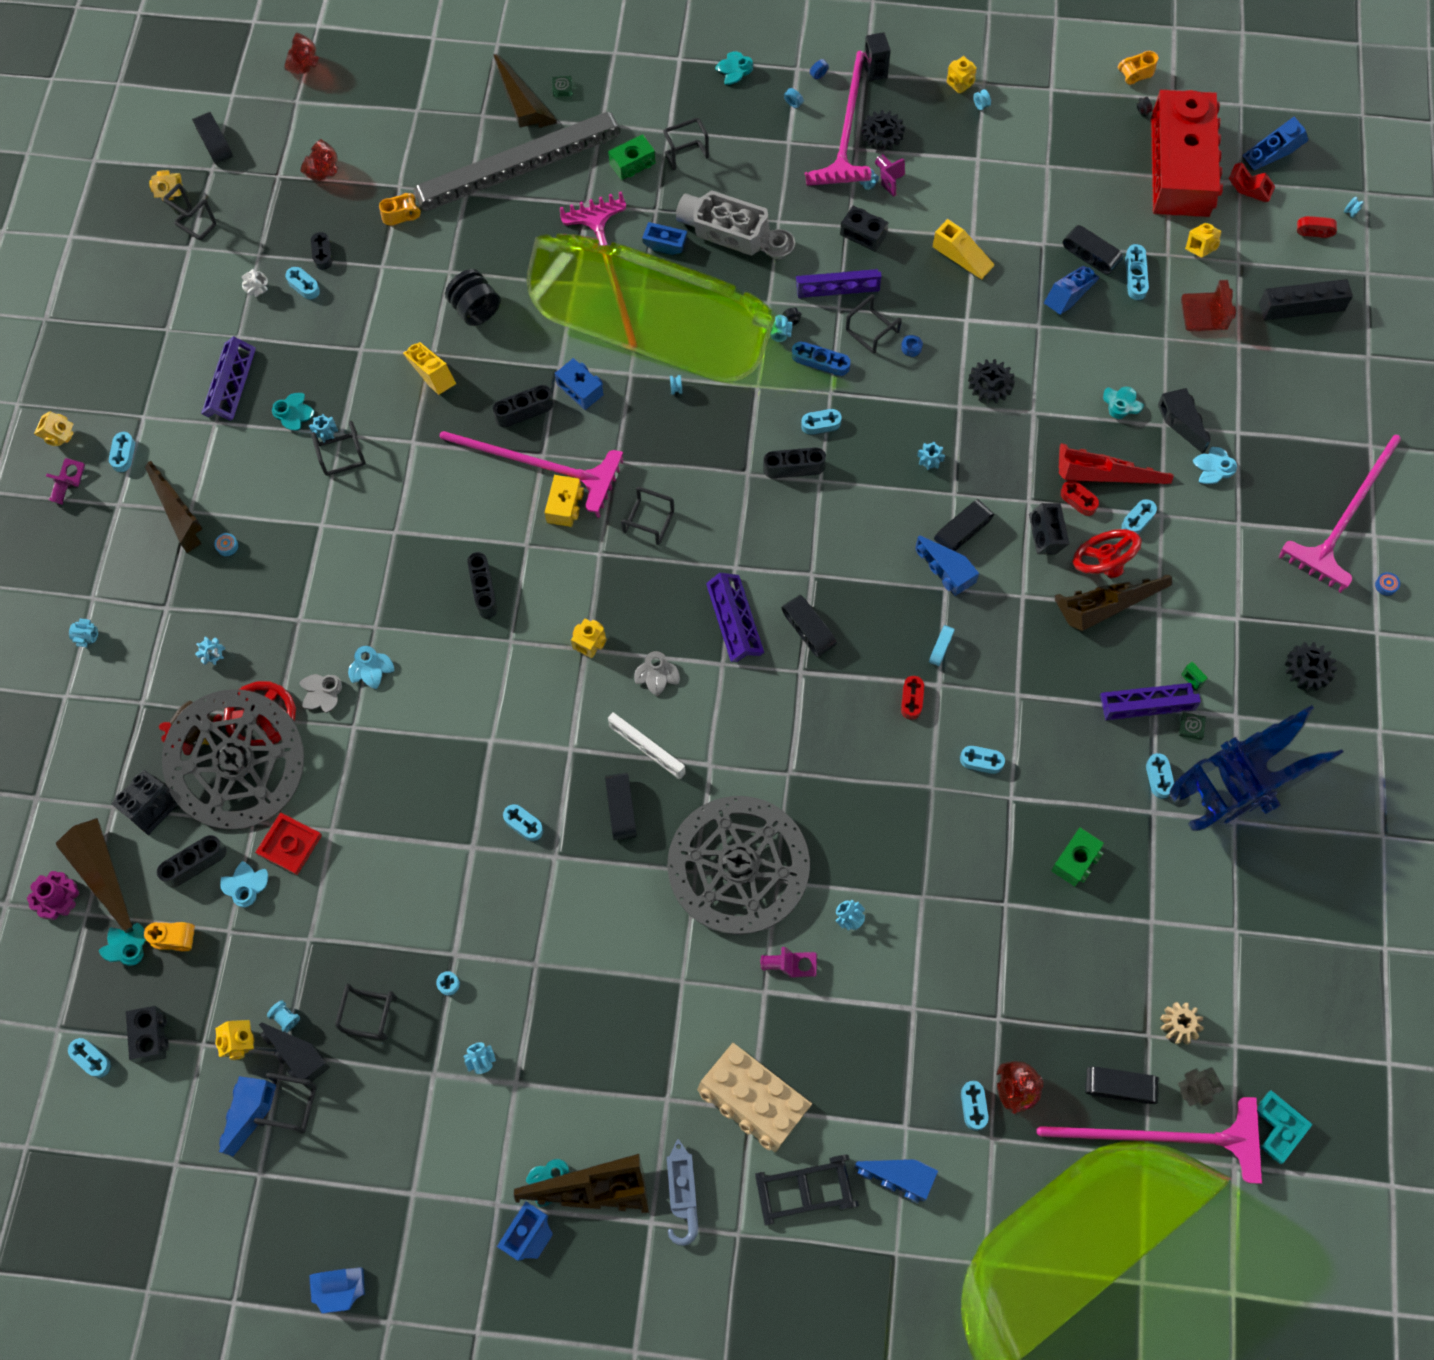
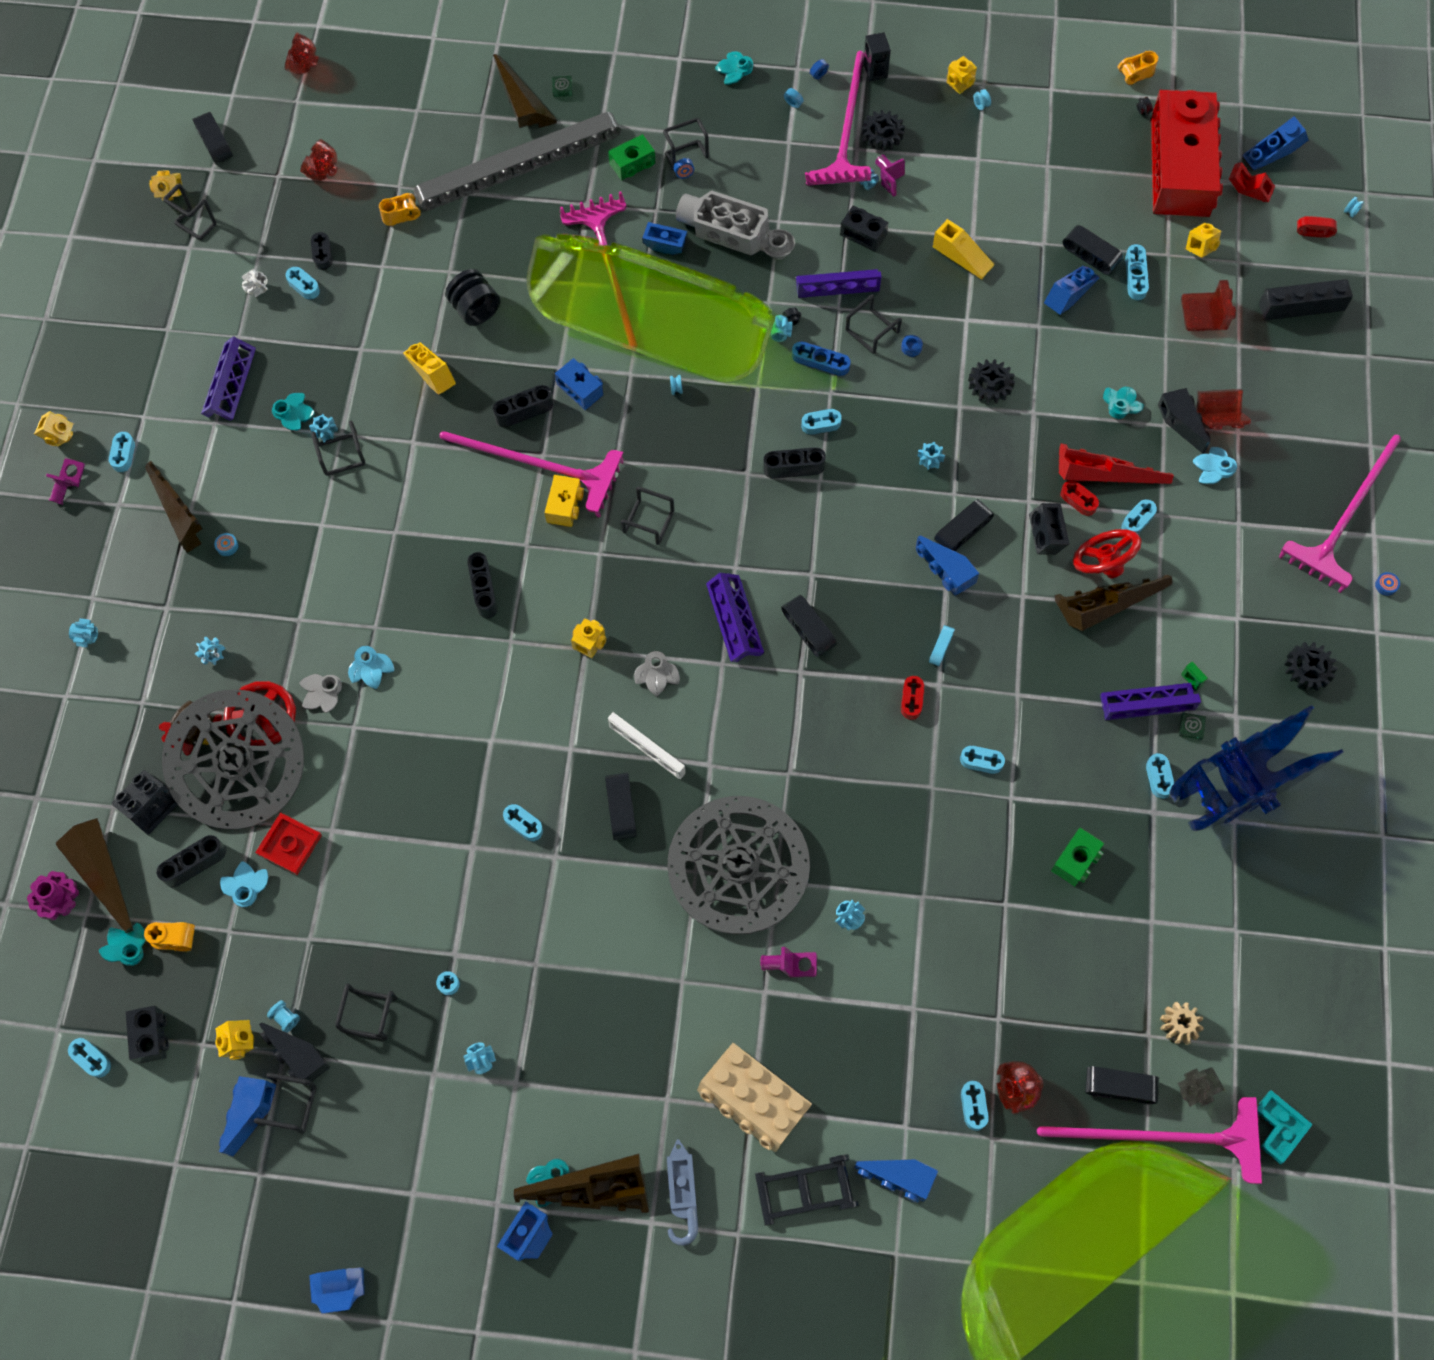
none -> blue tile [674,158,695,179]
none -> clear red bracket [1197,389,1251,430]

